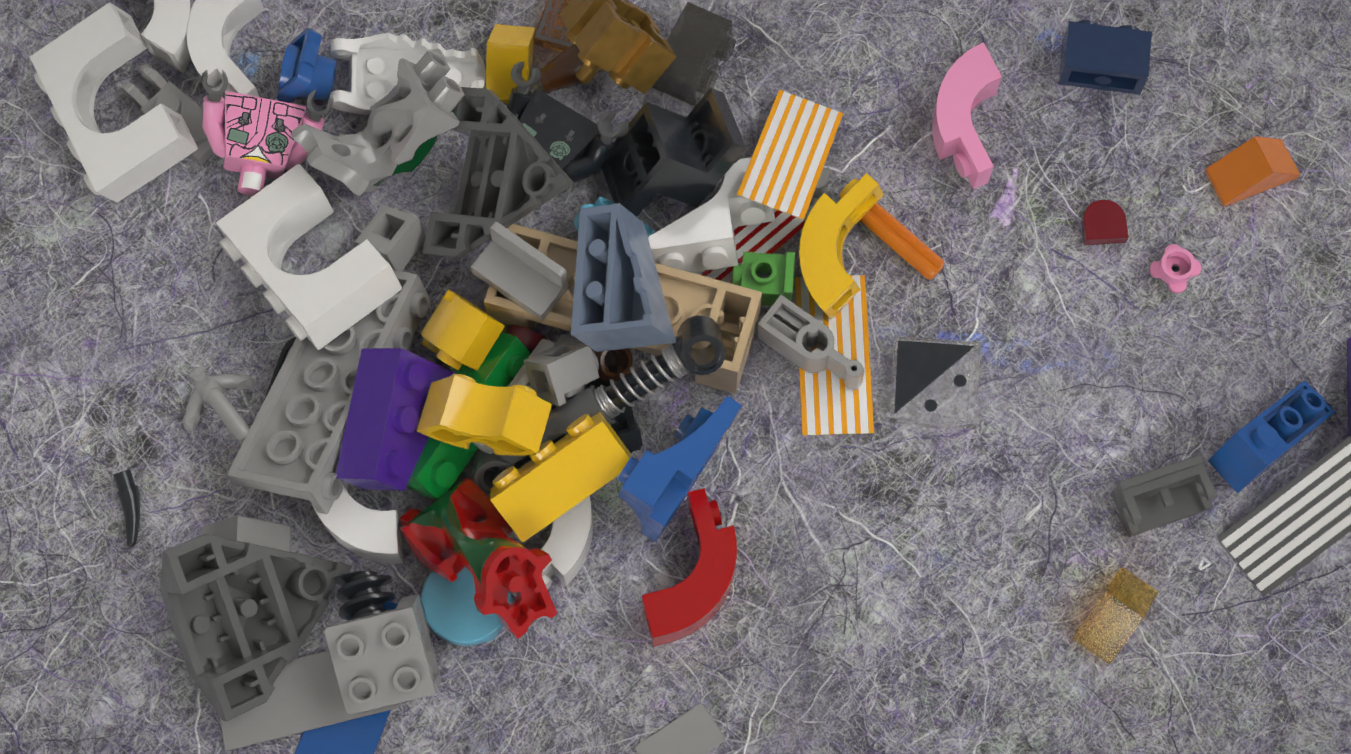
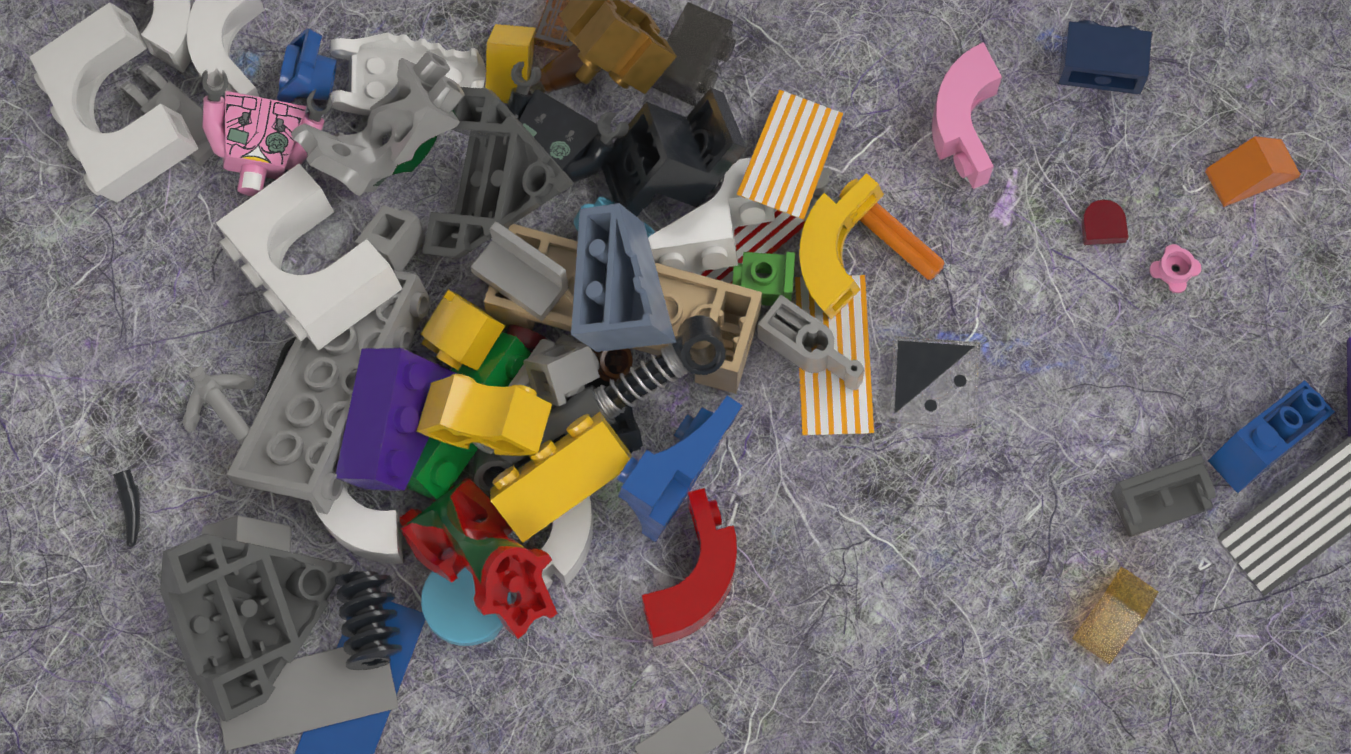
light grey bracket [324,594,442,714] -> none

